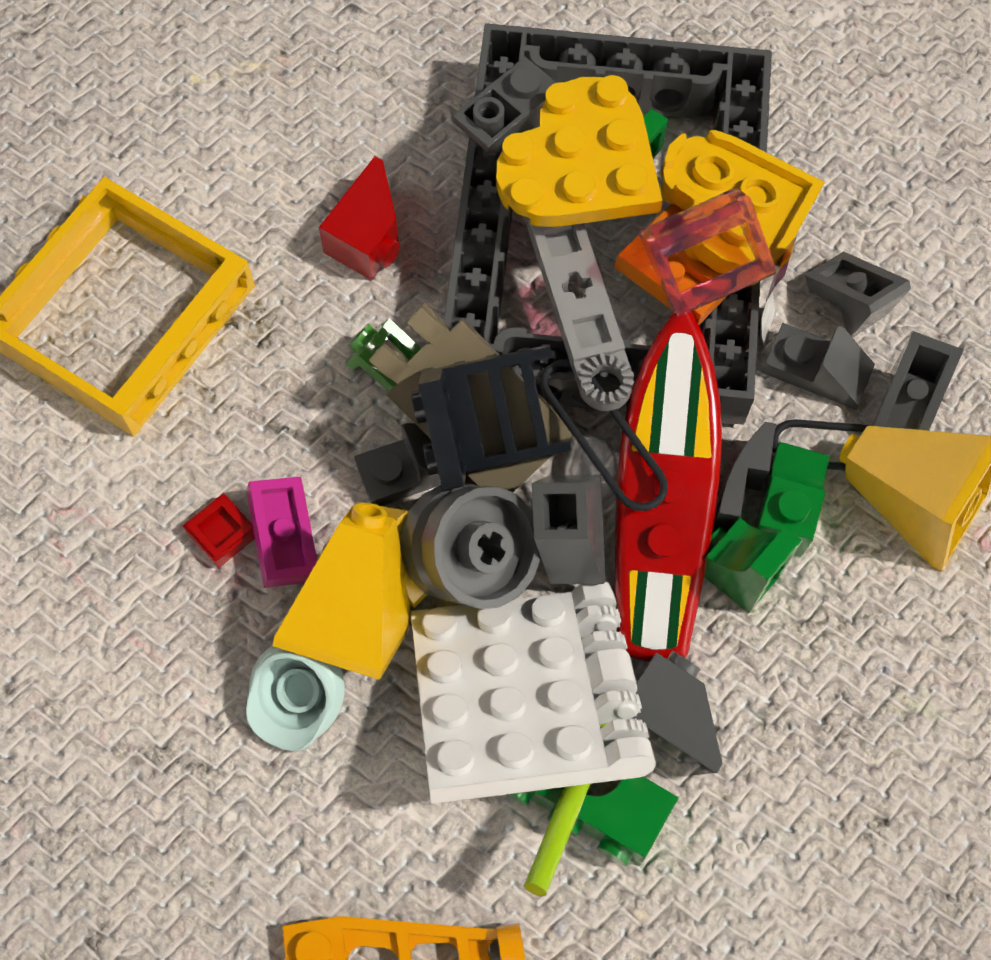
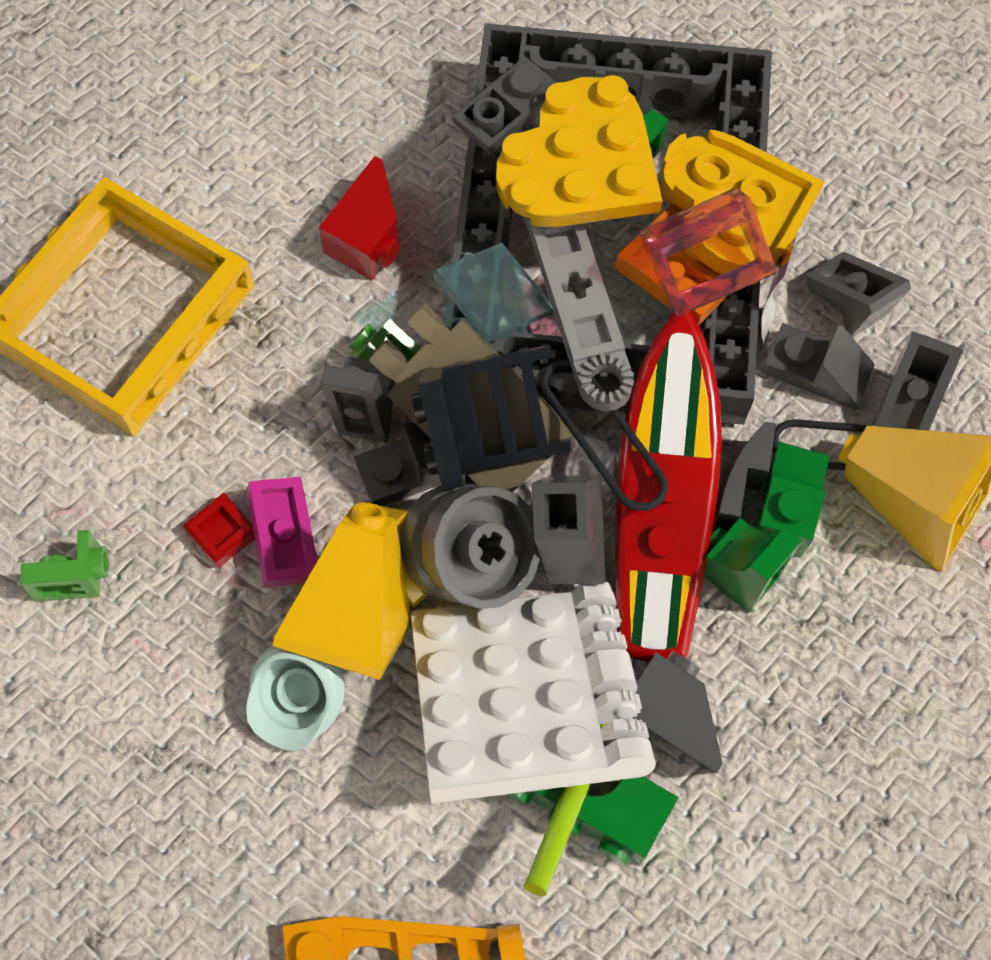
none -> bright green bracket [20,530,109,602]
none -> dark grey slope [320,357,395,443]
none -> clear light blue piece [433,243,554,343]

